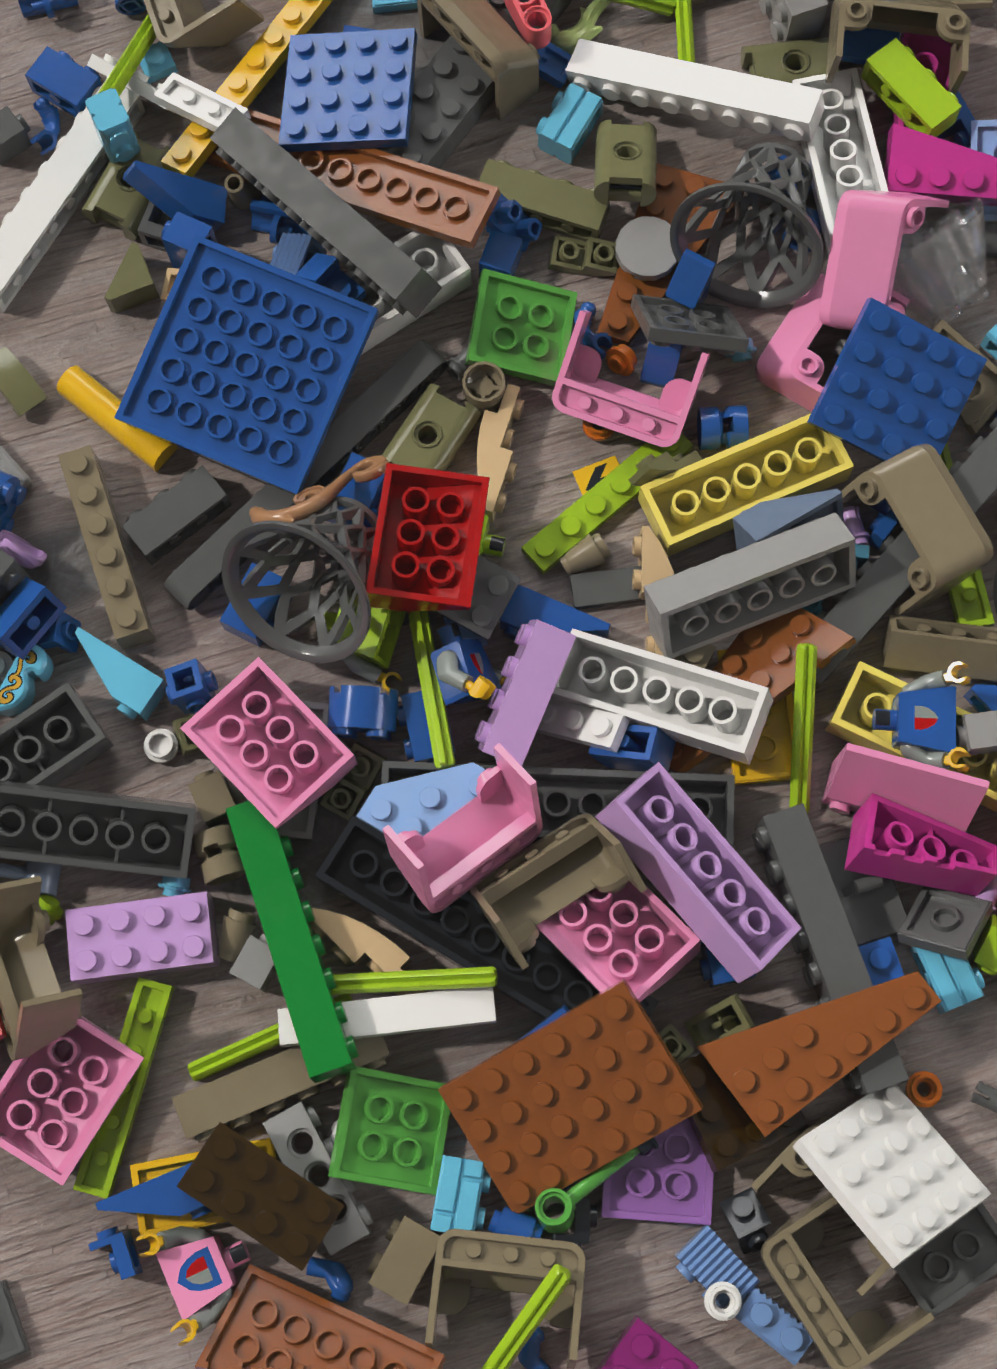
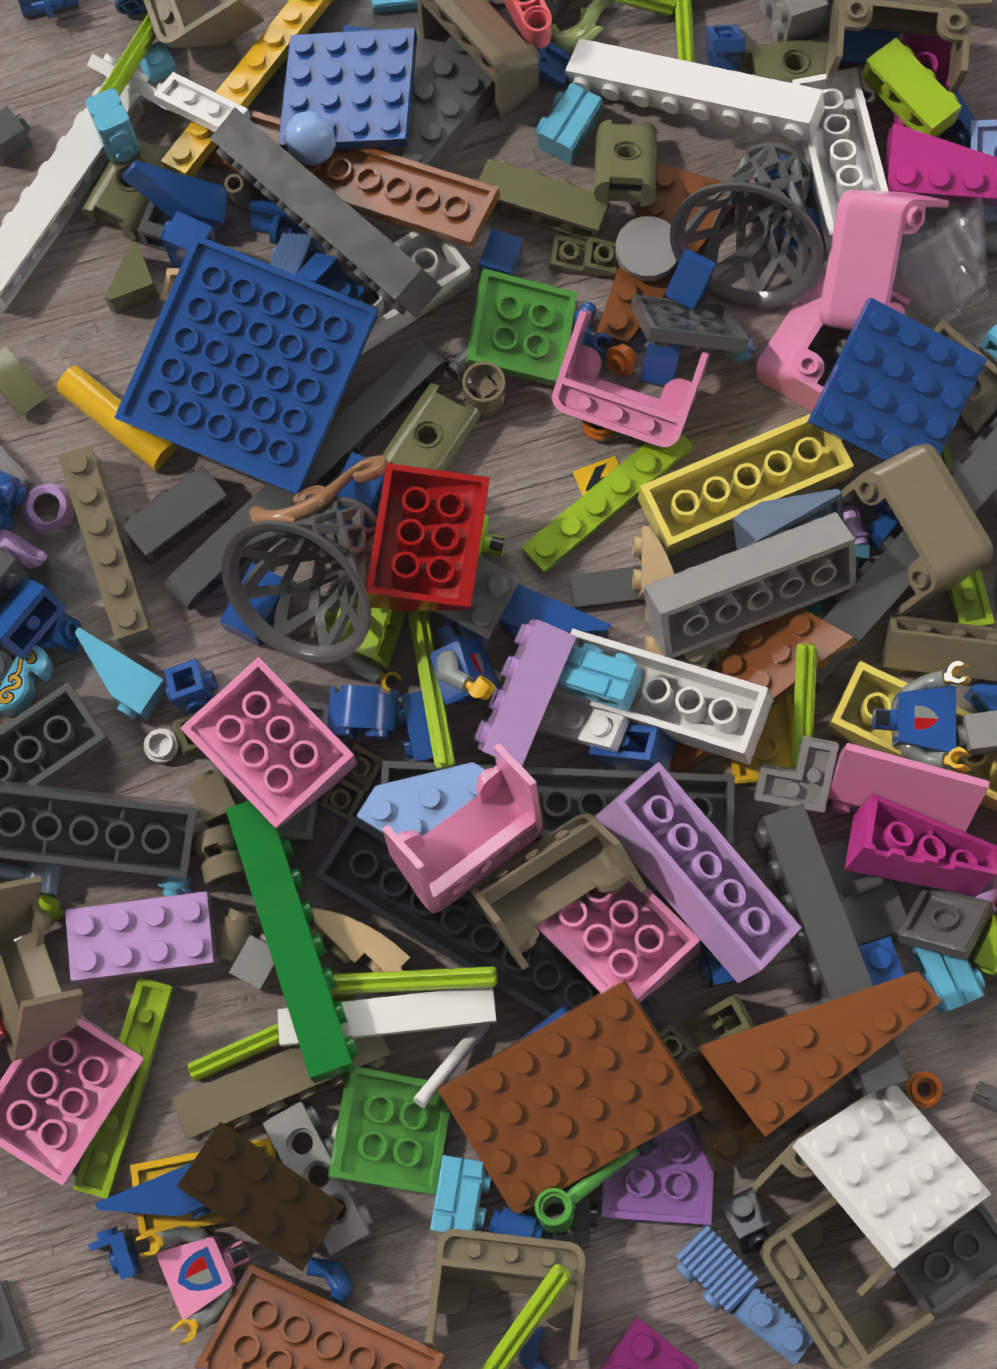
blue brick [25,46,102,117] -> none
blue piece [29,96,60,156] -> none
dark tan brick [367,1215,441,1305] -> none
tan slope [477,384,525,522] -> none
blue hips [486,193,543,252] -> none
dark tan cone [559,533,612,576] -> none
olive slope [629,450,703,486] -> none
blue wheel [697,405,749,450] -> none
white plate [704,1281,742,1321] -> none
none -> lavender piece [22,483,76,534]
none -> light blue hair [284,111,336,165]
none -> white bar [413,1024,490,1108]
none -> medium azure brick [557,643,642,712]
none -> blue slope [705,24,745,70]
none -> light grey plate [754,736,839,813]

